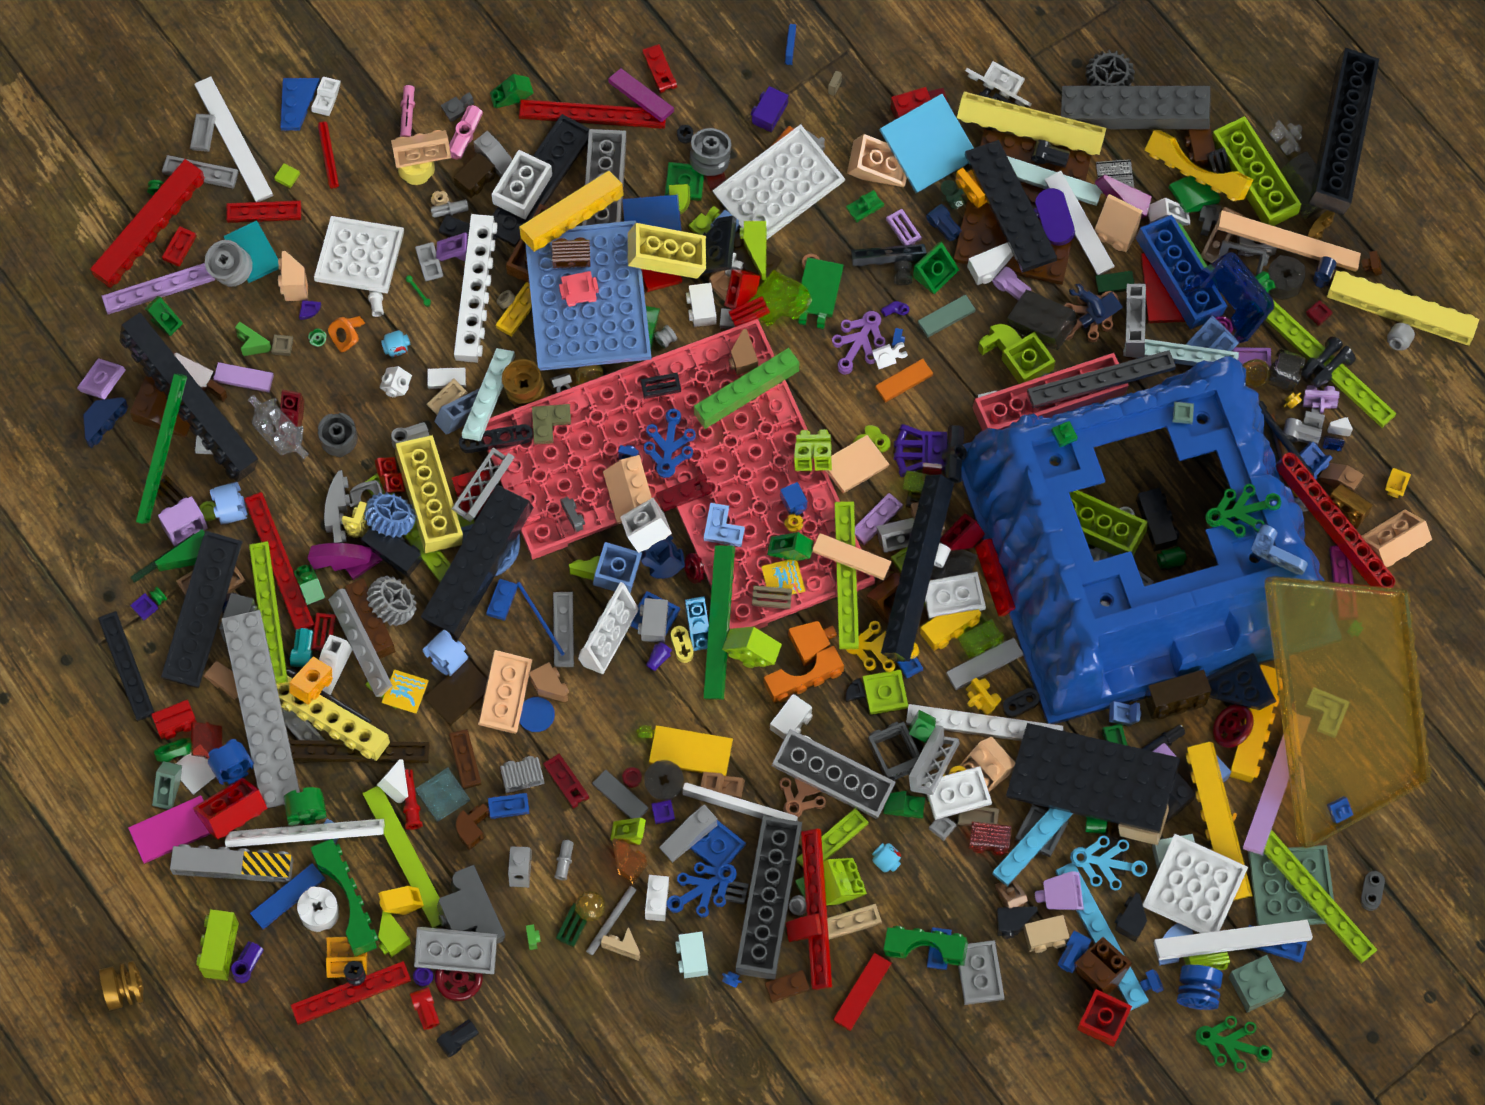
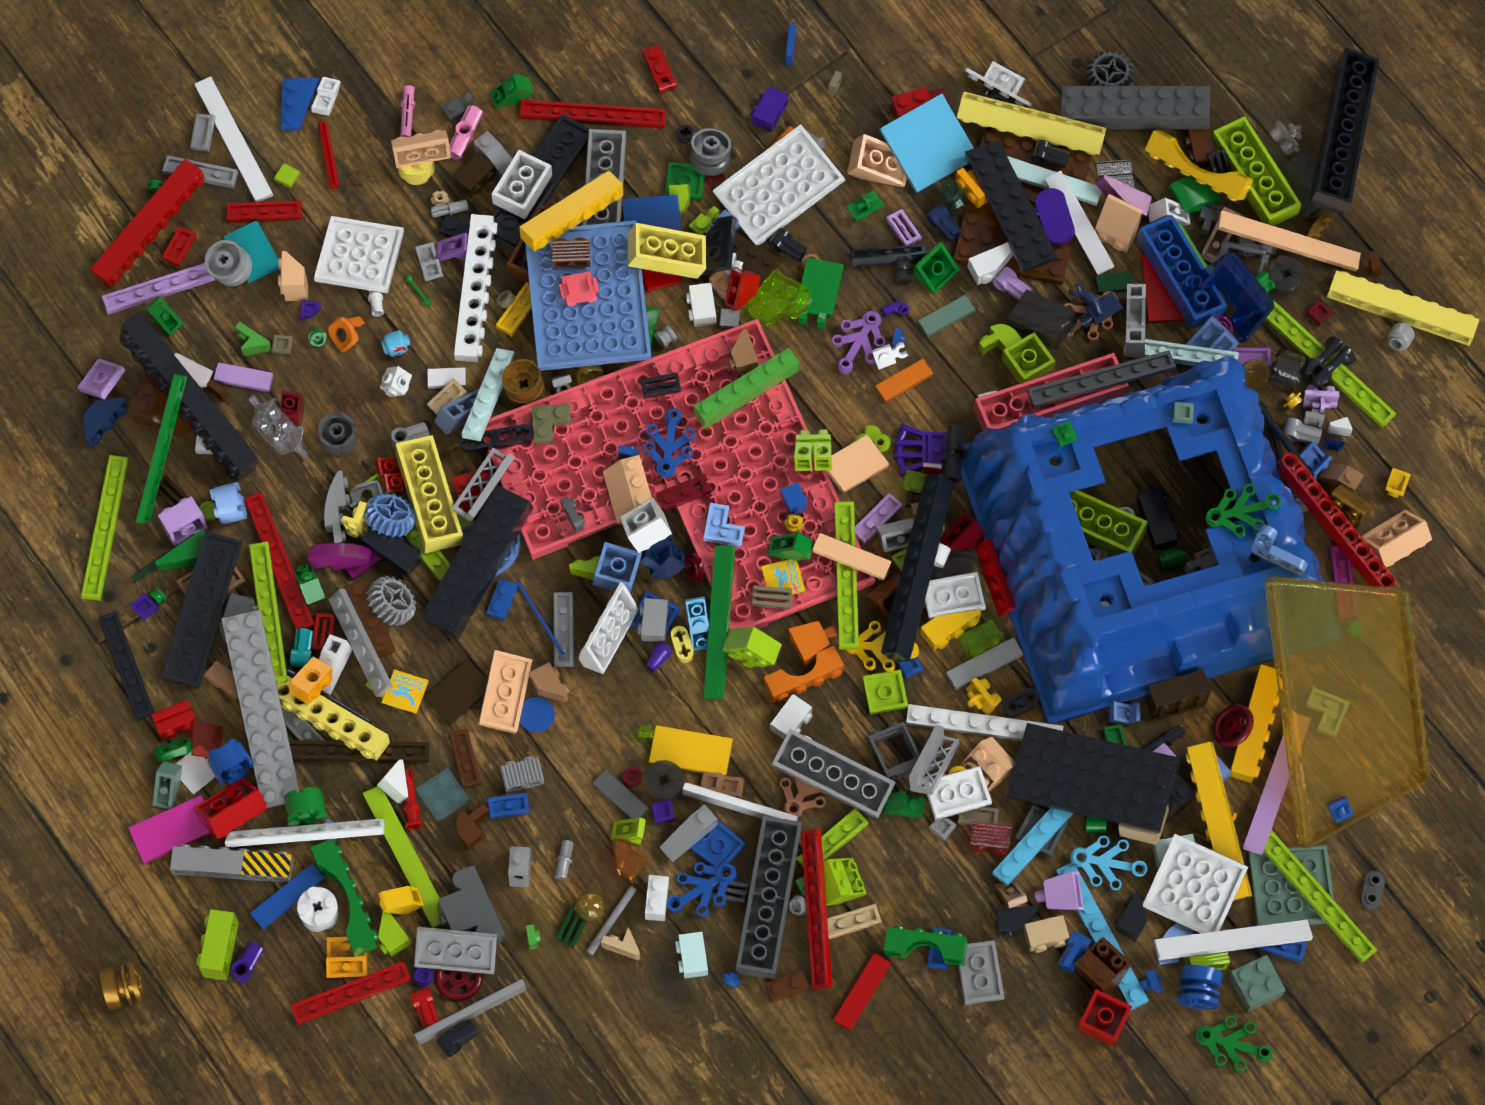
black wheel [344,961,366,986] -> none
light blue brick [423,630,468,676] -> none
dark red plate [543,753,590,809] -> none
magenta tile [608,68,674,122] -> none
red tile [729,296,770,327] -> none
lime slope [740,221,767,280] -> none
red slope [786,914,822,942] -> none
black tile [846,678,865,702] -> none
medium azure head [872,843,901,872] -> none
green brick [909,710,936,743] -> none
black plate [1207,653,1277,710] -> none
dark blue piece [1313,256,1337,288] -> none
none -> lime tile [81,455,129,601]
none -> light grey tile [415,979,527,1045]
none -> black piece [768,228,807,262]
none -> light grey plate [1184,547,1218,574]

